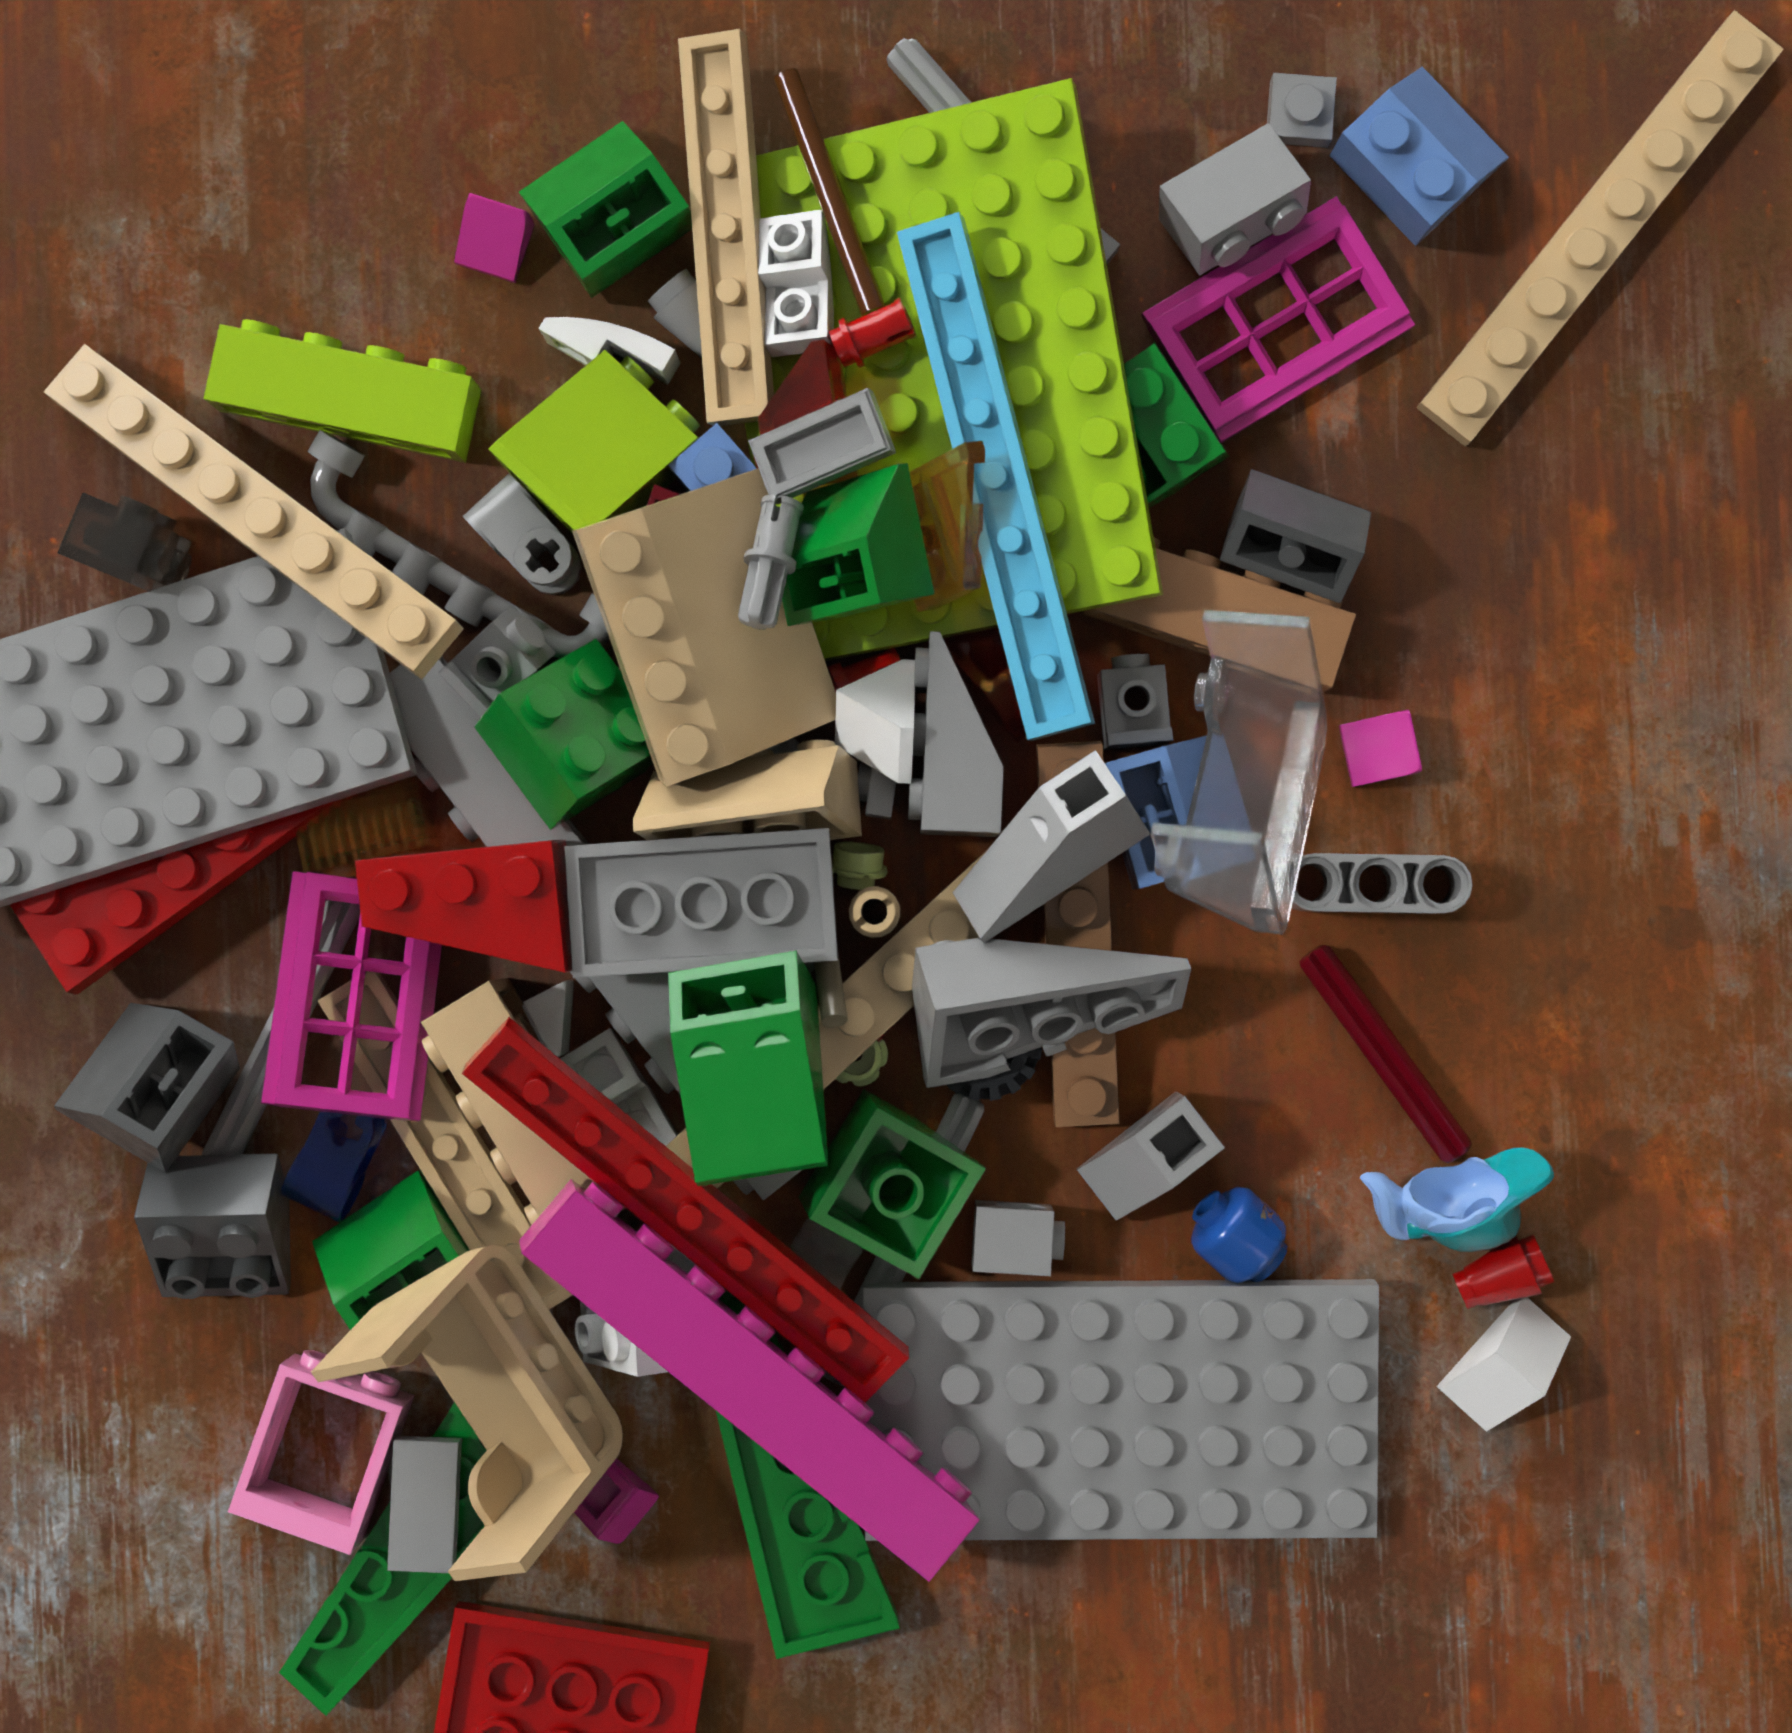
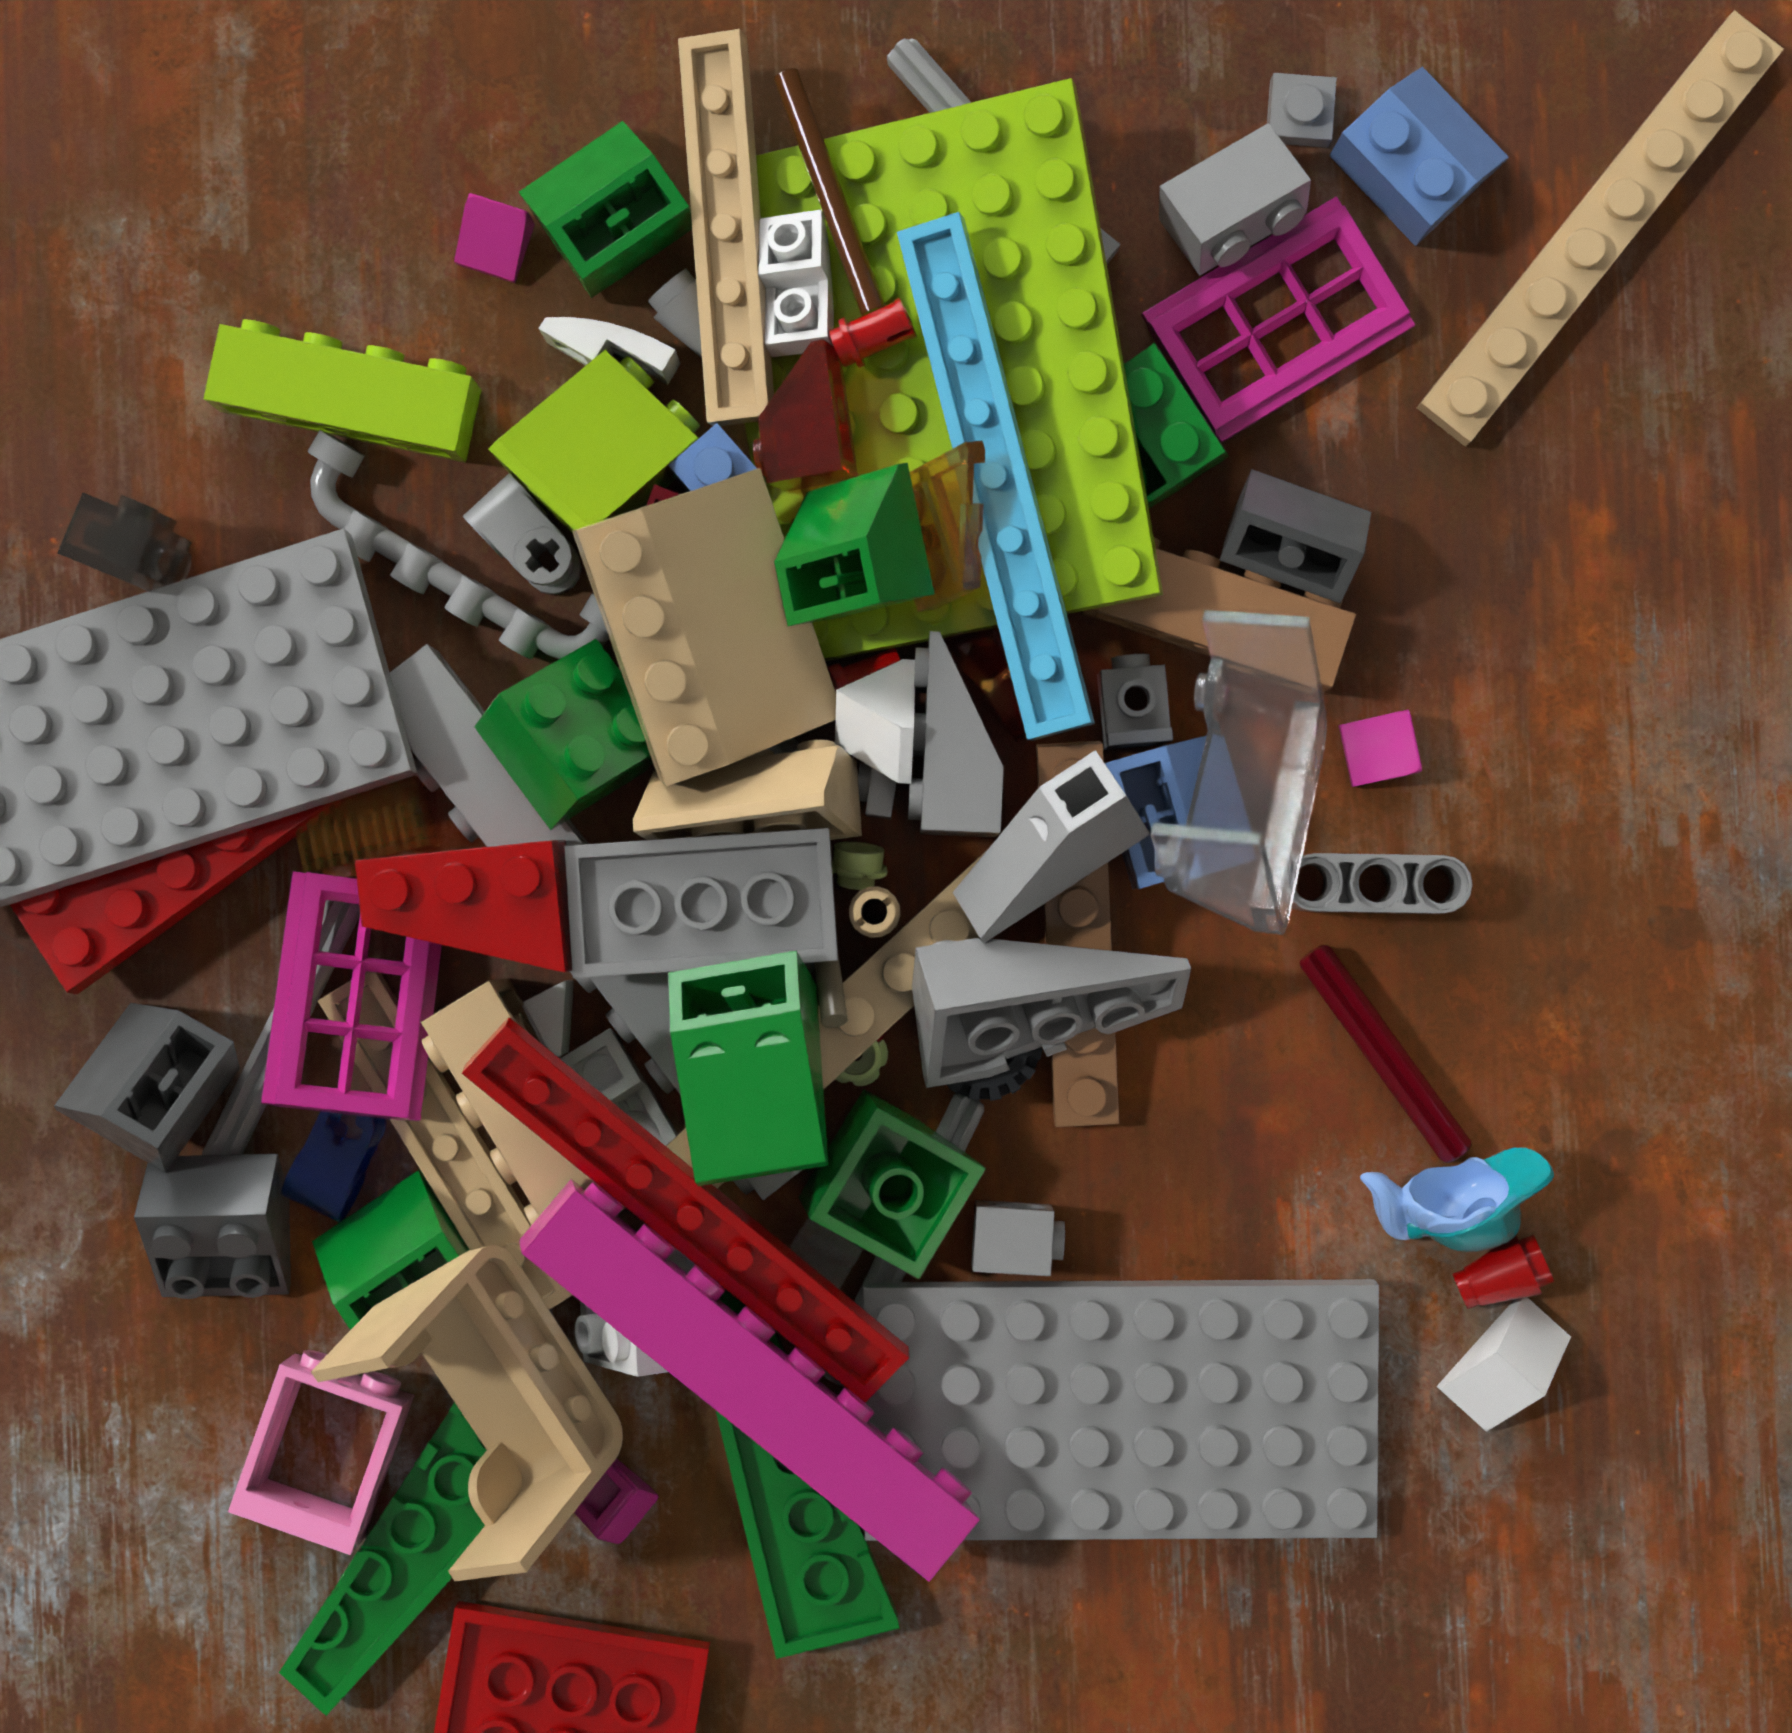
tan plate [44,344,464,680] -> none
light grey tile [387,1436,462,1573] -> none
light grey brick [438,606,556,718] -> none
light grey axle [738,494,804,630] -> none
light grey tile [748,388,896,505] -> none
light grey slope [1076,1091,1225,1221] -> none
blue head [1191,1187,1287,1283] -> none

